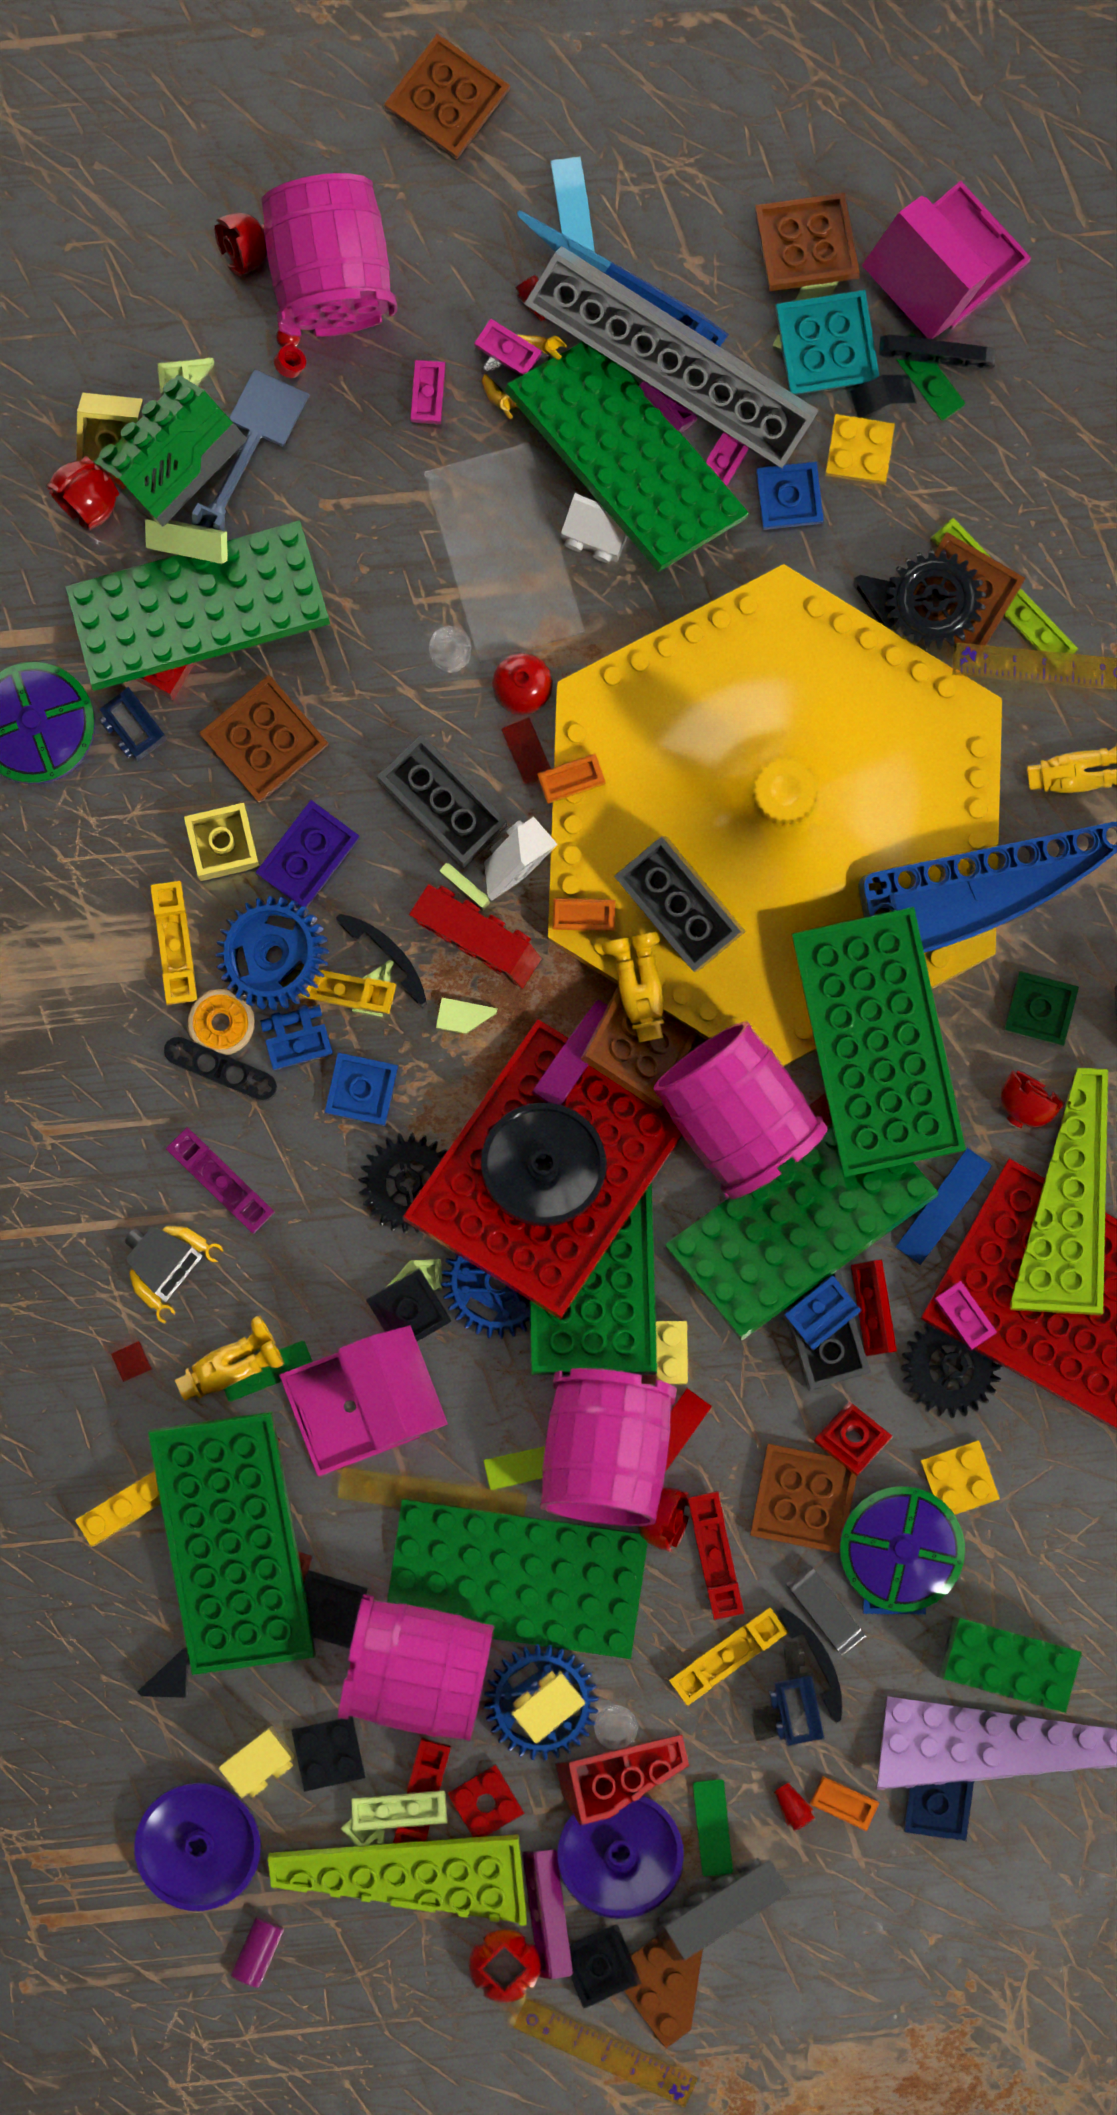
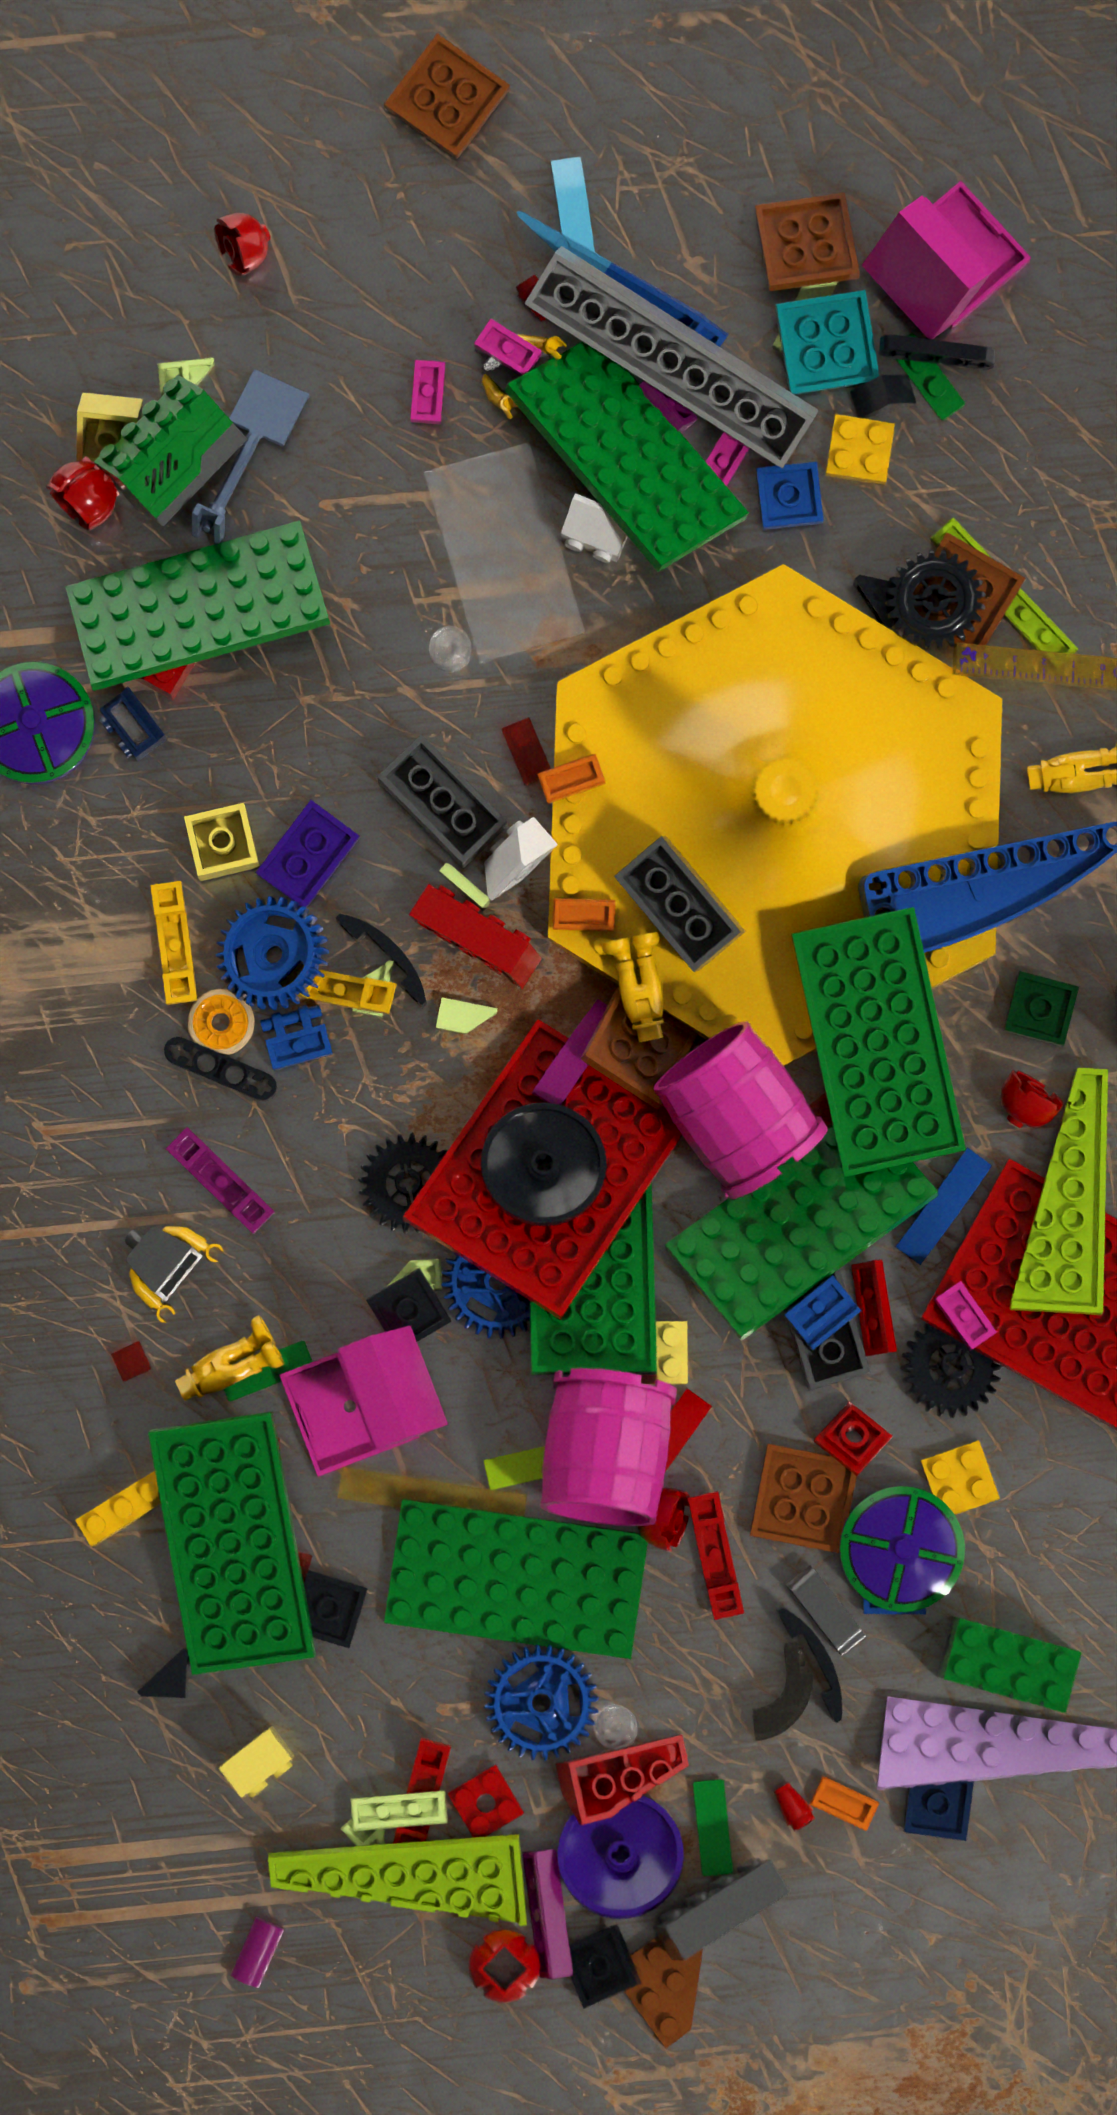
dark purple dish [134,1783,261,1911] -> none
yellowish green tile [145,517,228,564] -> none
dark orange plate [199,675,329,804] -> none
dark pink piece [261,173,397,337] -> none
red plate [274,330,306,378] -> none
black plate [291,1716,366,1792] -> none
blue plate [325,1053,399,1126] -> none
dark pink piece [337,1594,494,1741] -> none
red cylinder [492,653,553,715] -> none
light yellow brick [512,1671,585,1744] -> none
clear yellow tile [513,1998,698,2108] -> none
yellow slope [669,1607,789,1706] -> none
dark blue window [769,1675,825,1746] -> none

